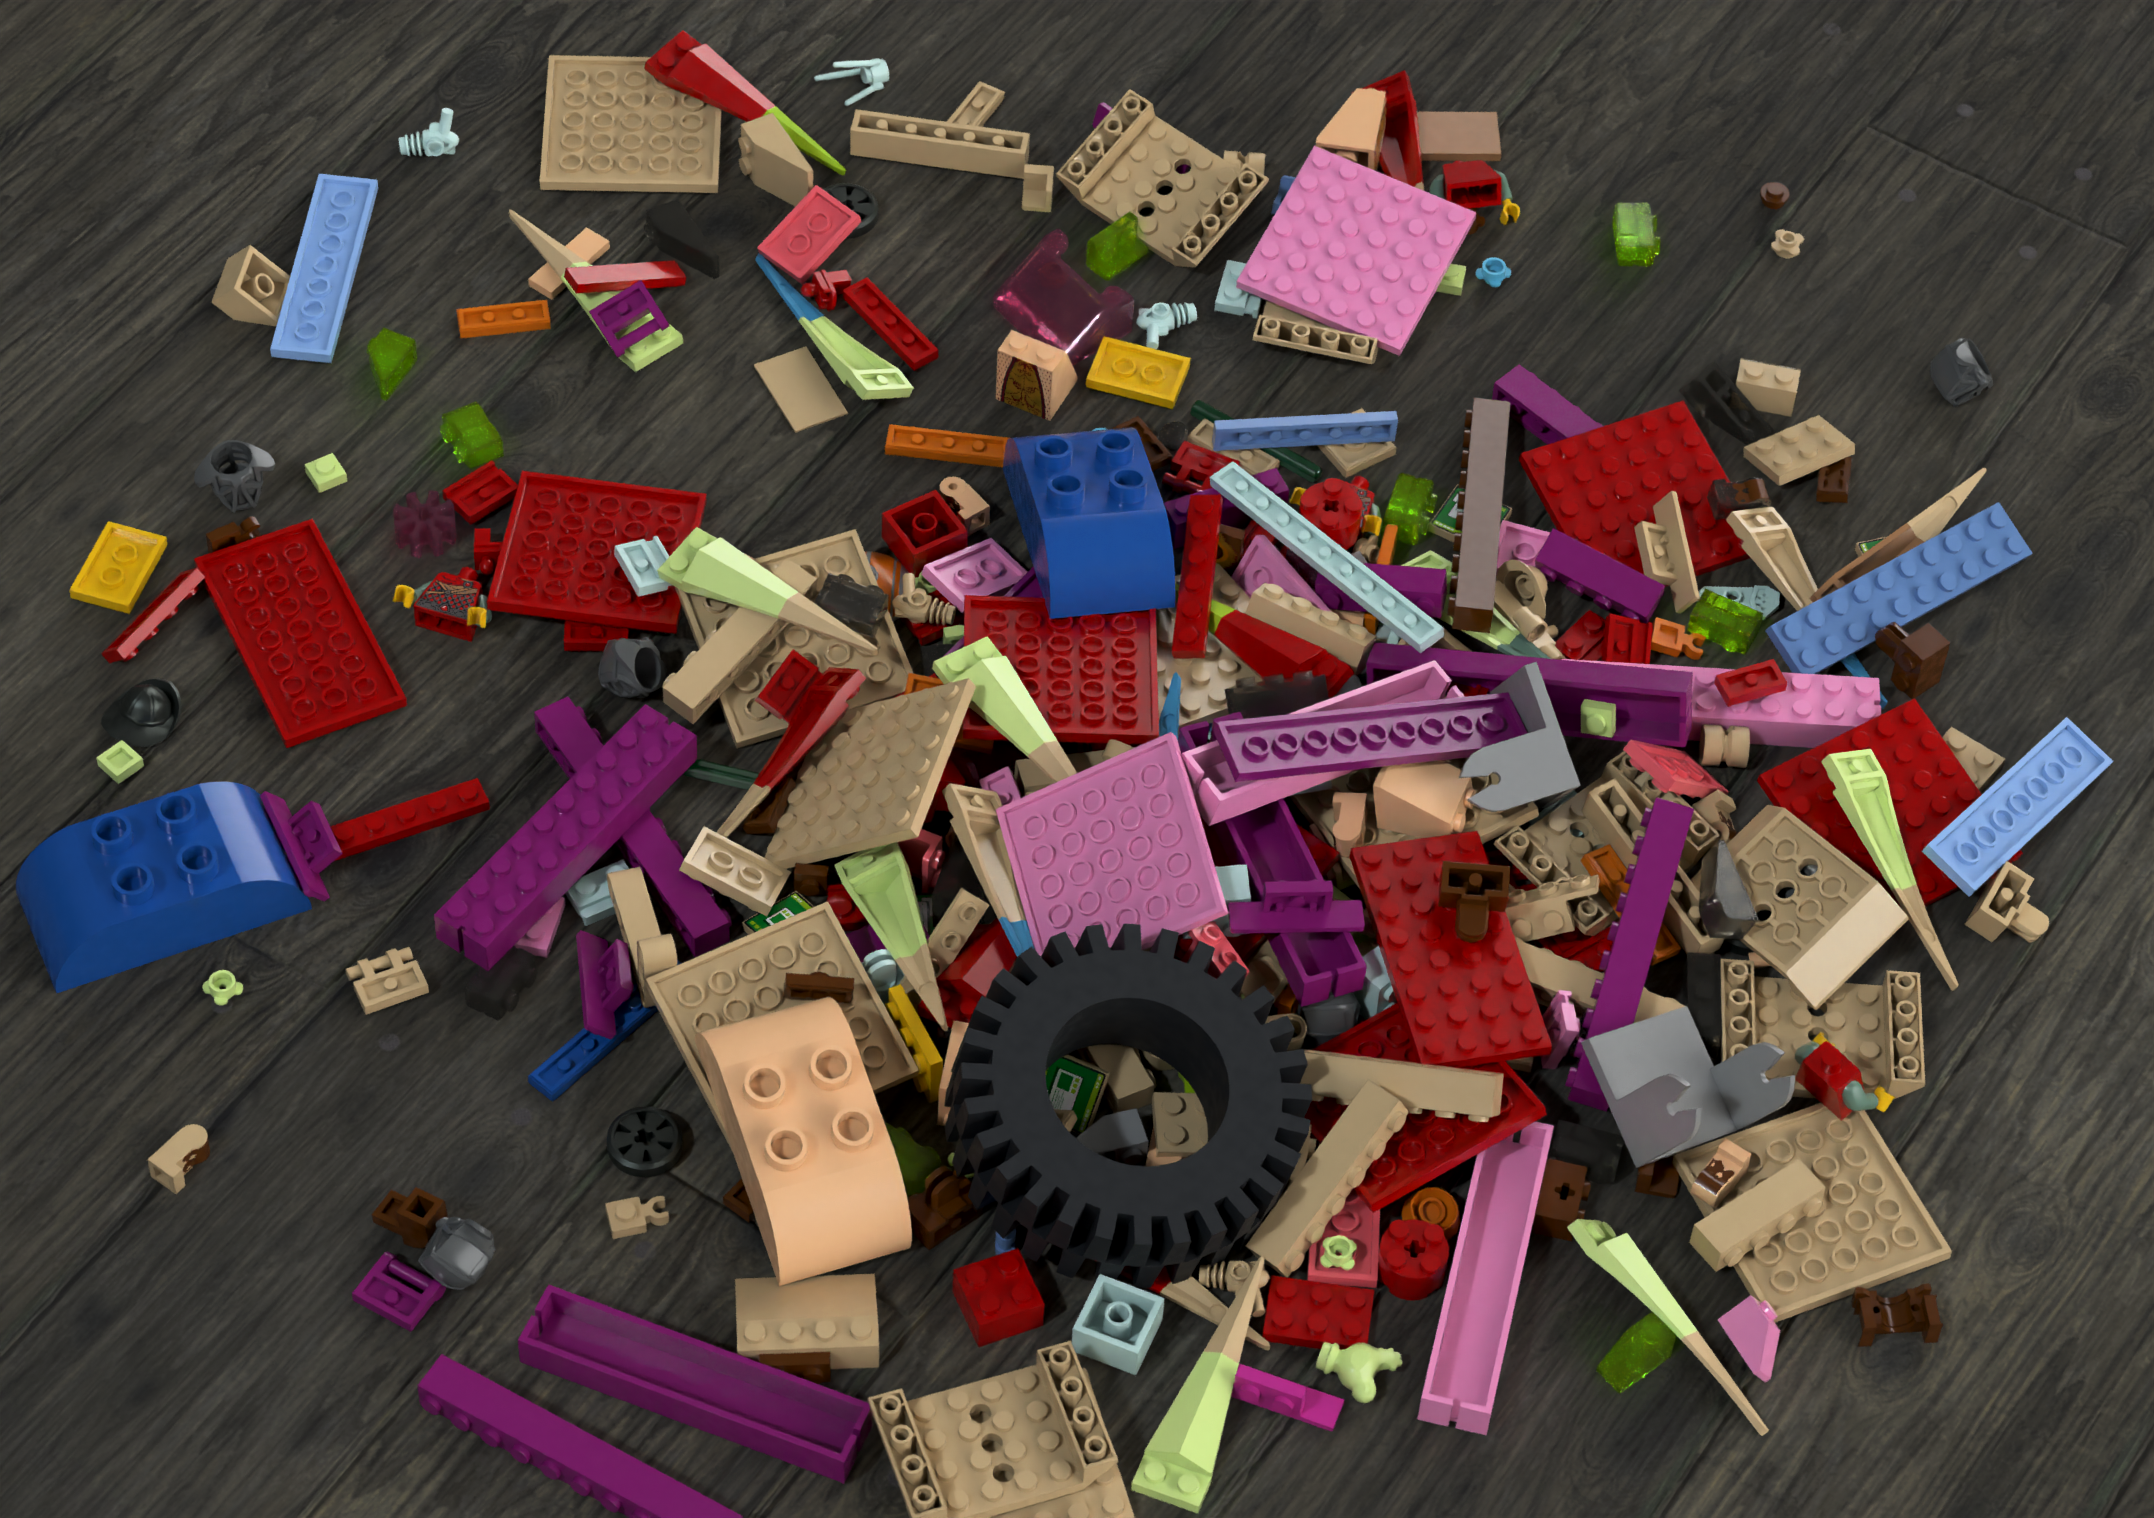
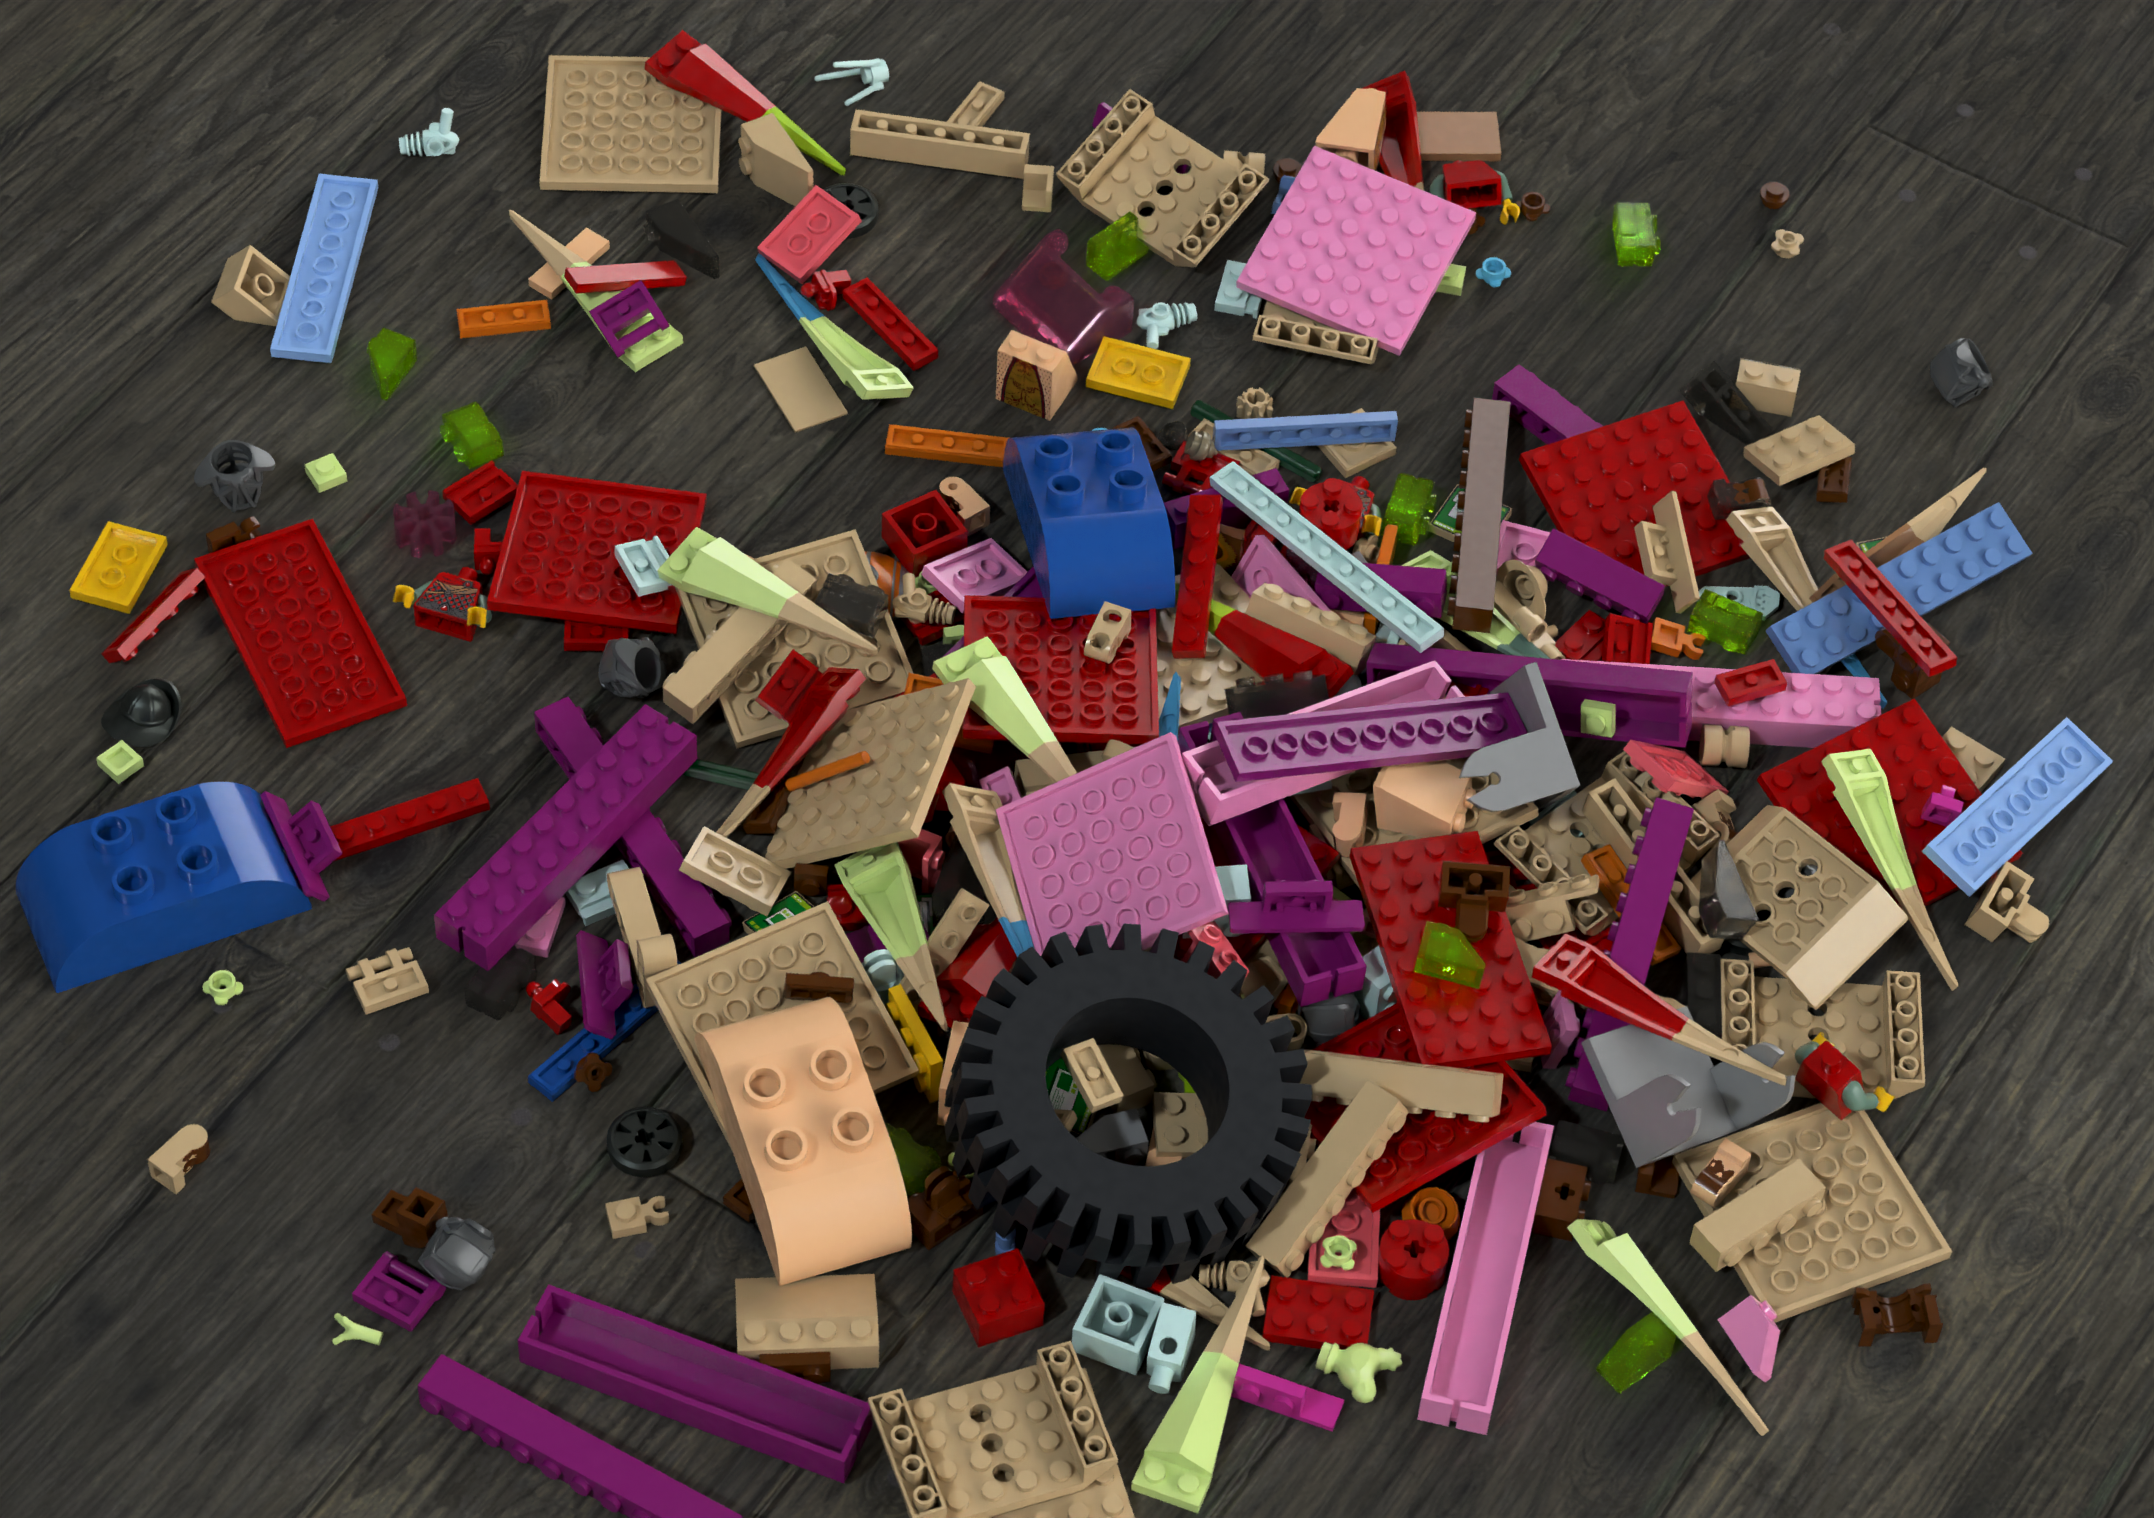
none -> yellowish green bar [332,1313,383,1345]
none -> red piece [526,979,572,1035]
none -> reddish brown plate [574,1052,612,1092]
none -> orange bar [785,751,870,791]
none -> tan plate [1061,1038,1124,1113]
none -> tan leg [1084,601,1131,664]
none -> light aqua torso [1147,1302,1196,1394]
none -> dark tan plate [1184,431,1218,461]
none -> tan gear [1236,387,1273,419]
none -> reddish brown plate [1273,158,1302,183]
none -> clear neon green slope [1414,921,1486,989]
none -> reddish brown plate [1515,192,1550,221]
none -> red plate [1532,933,1787,1086]
none -> red plate [1824,539,1957,677]
none -> dark pink tile [1921,785,1964,827]

